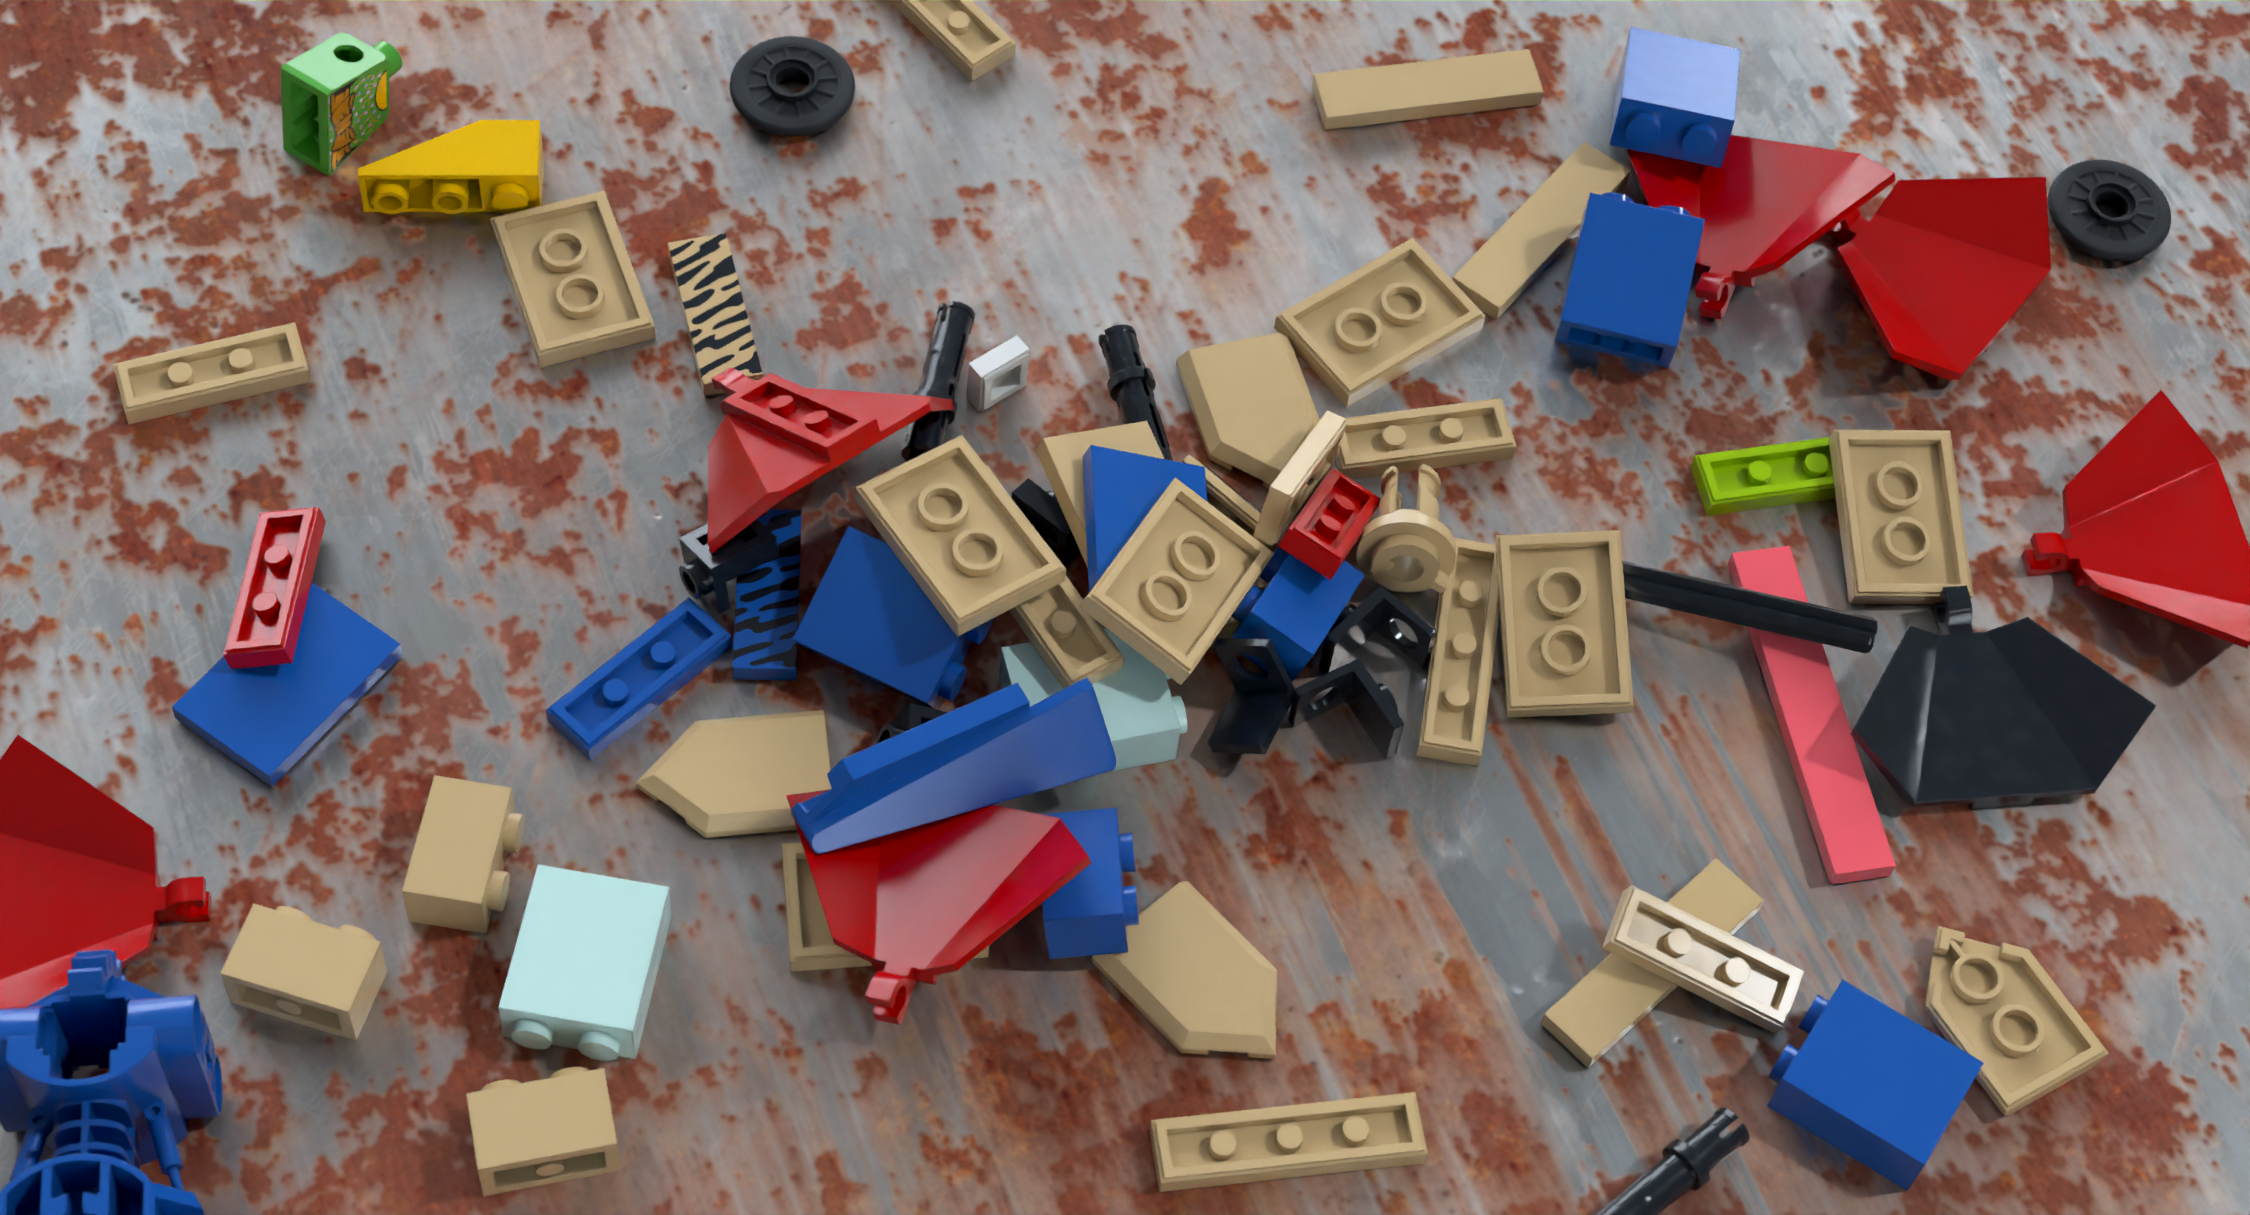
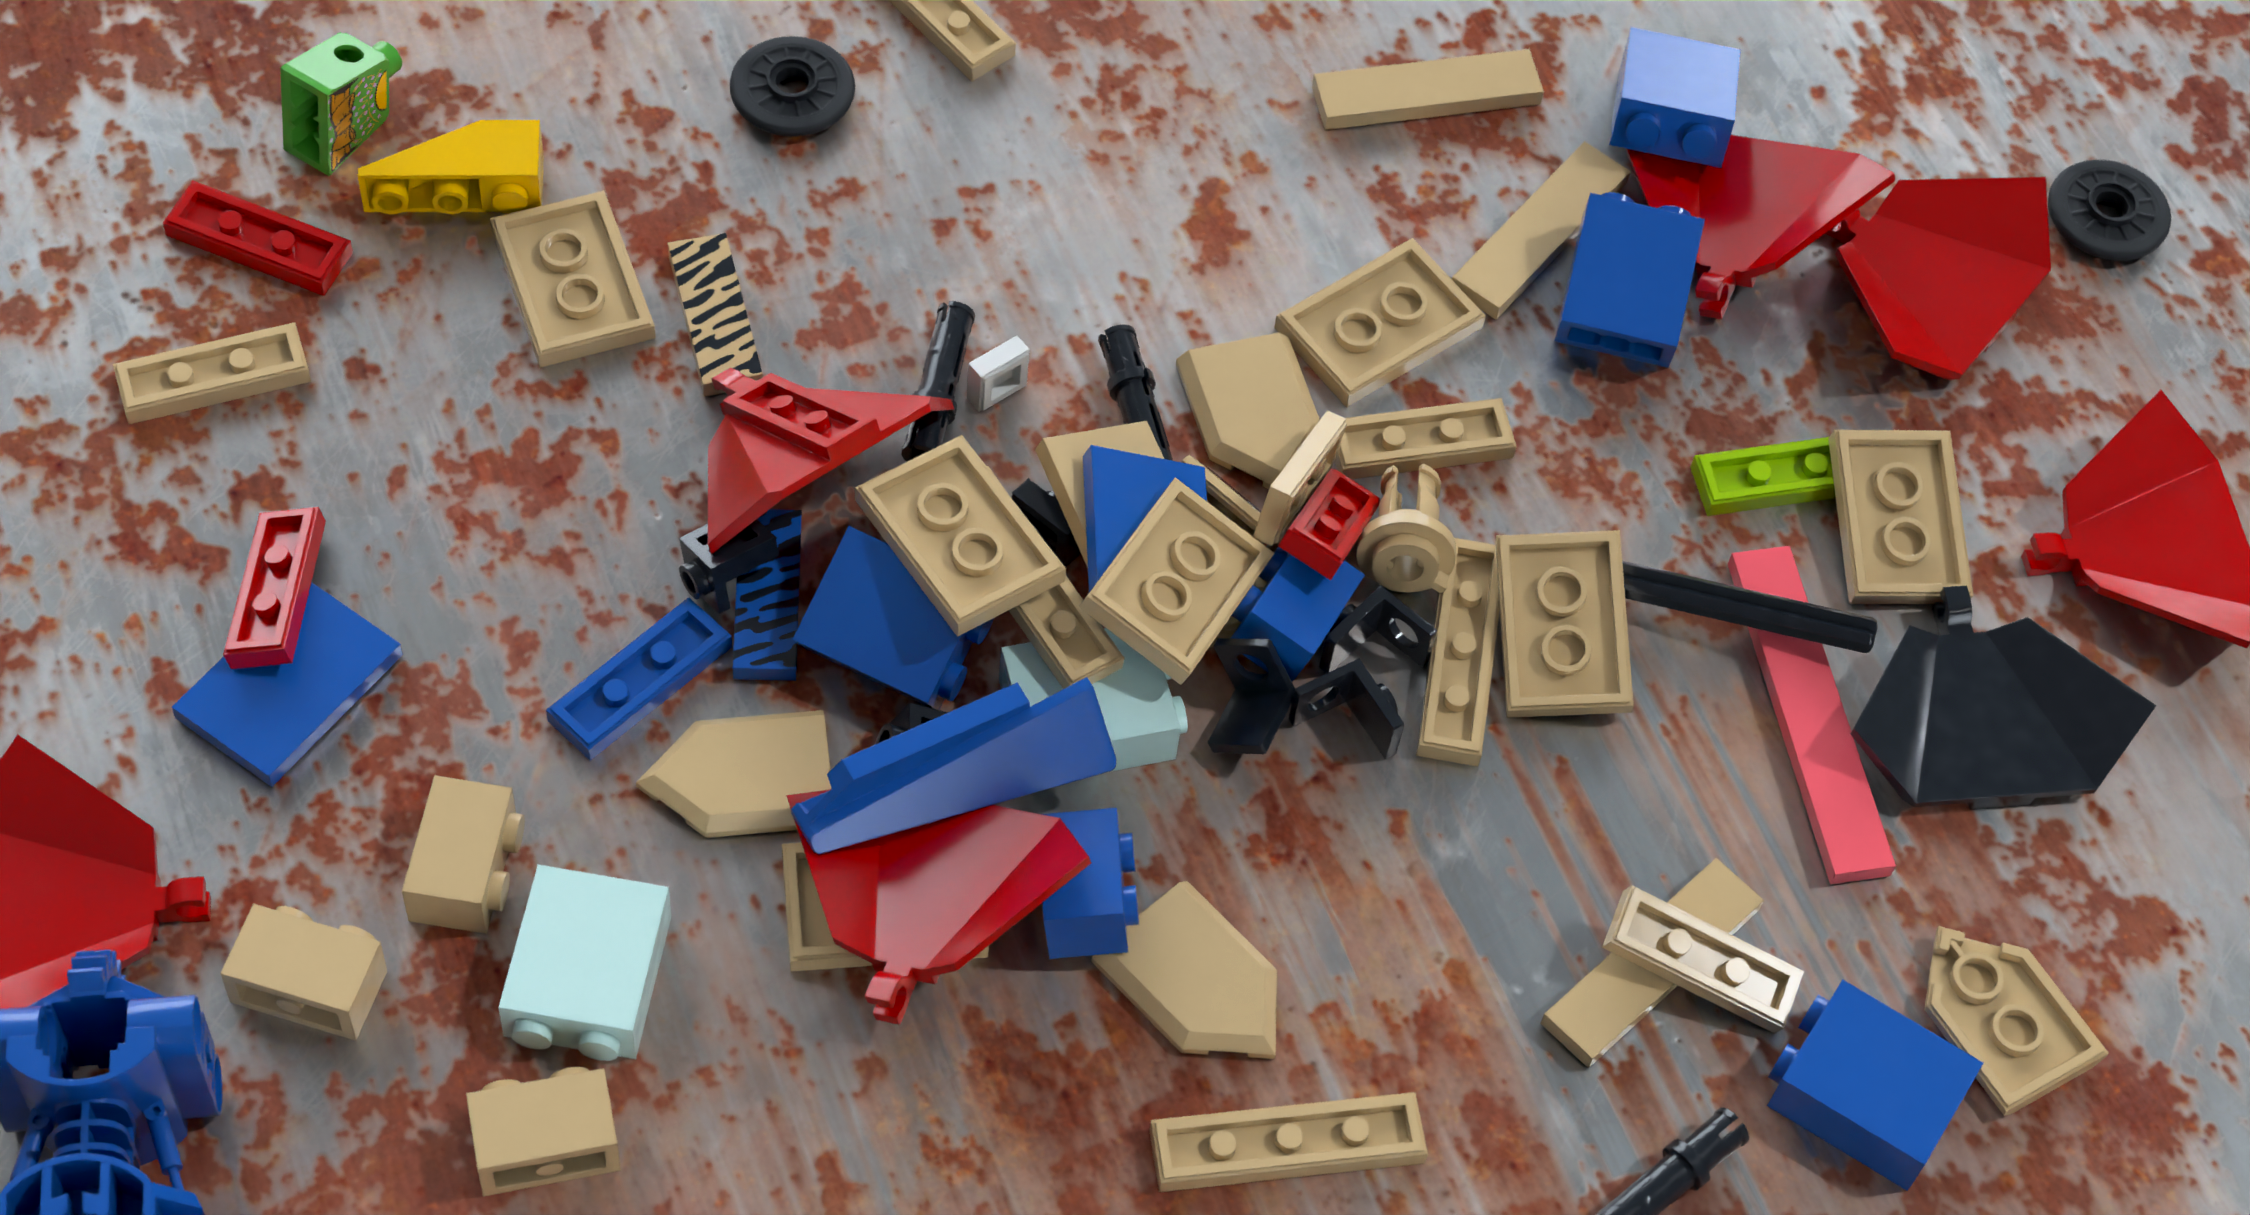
none -> red tile [163,181,353,296]

